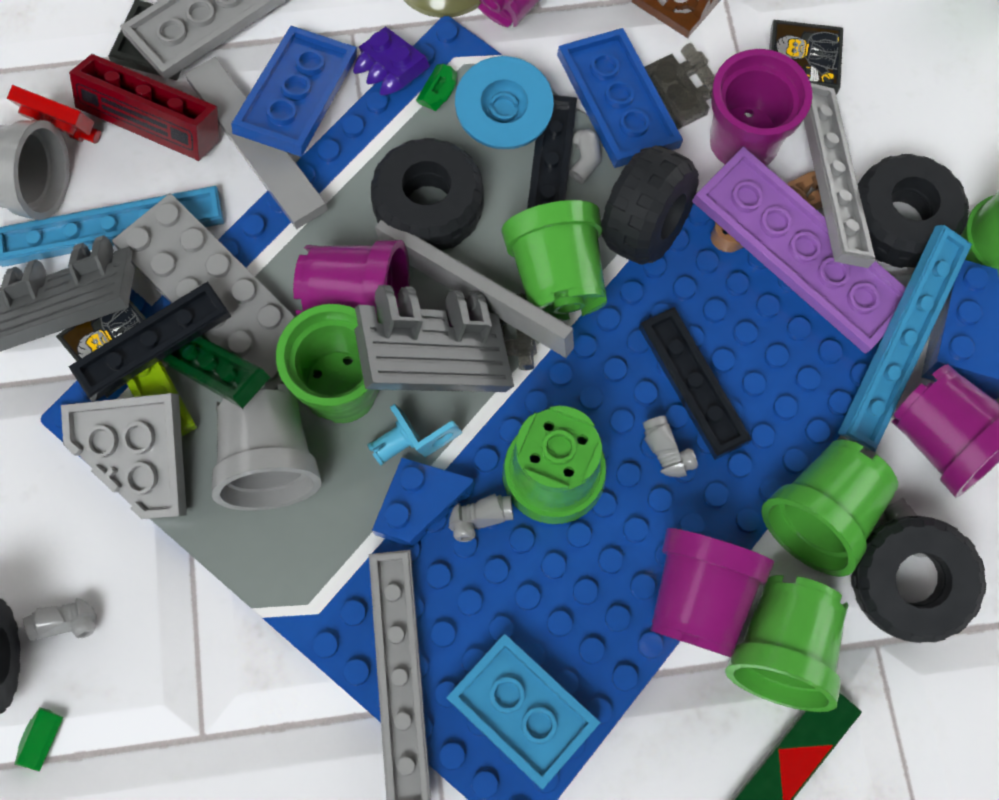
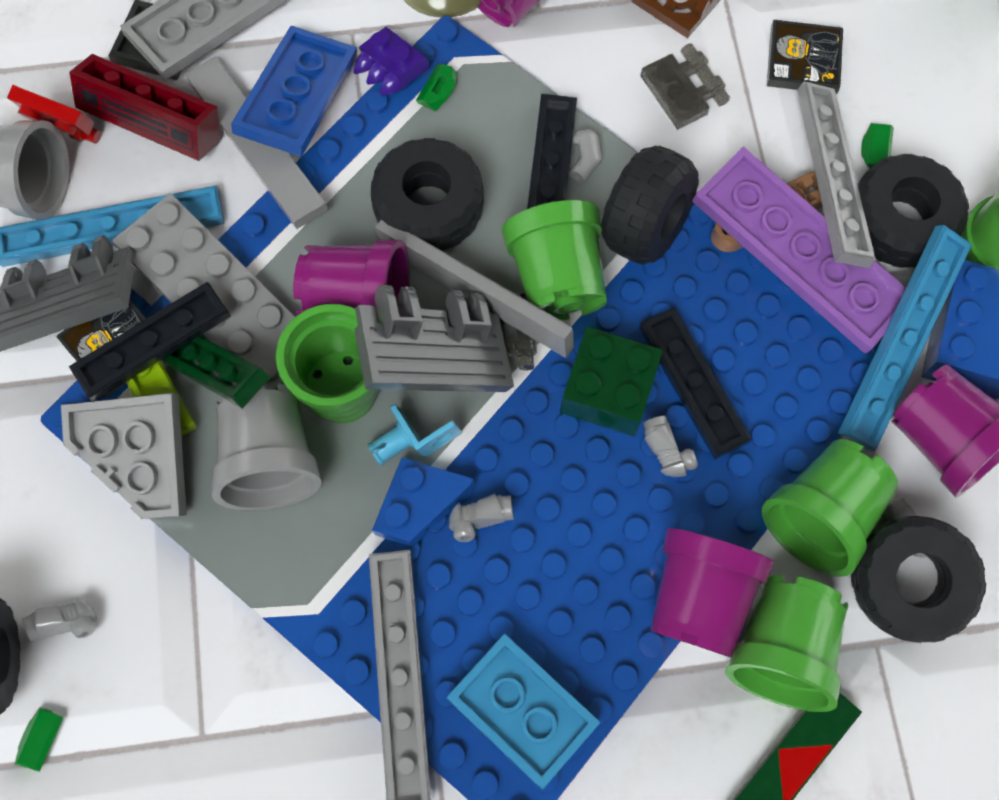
dark azure hat [455,56,554,149] -> none
bright green piece [502,405,606,524] -> none
blue plate [557,28,683,168] -> none
magenta piece [710,49,813,166] -> none
none -> dark green brick [560,326,663,437]
none -> green piece [861,123,894,168]

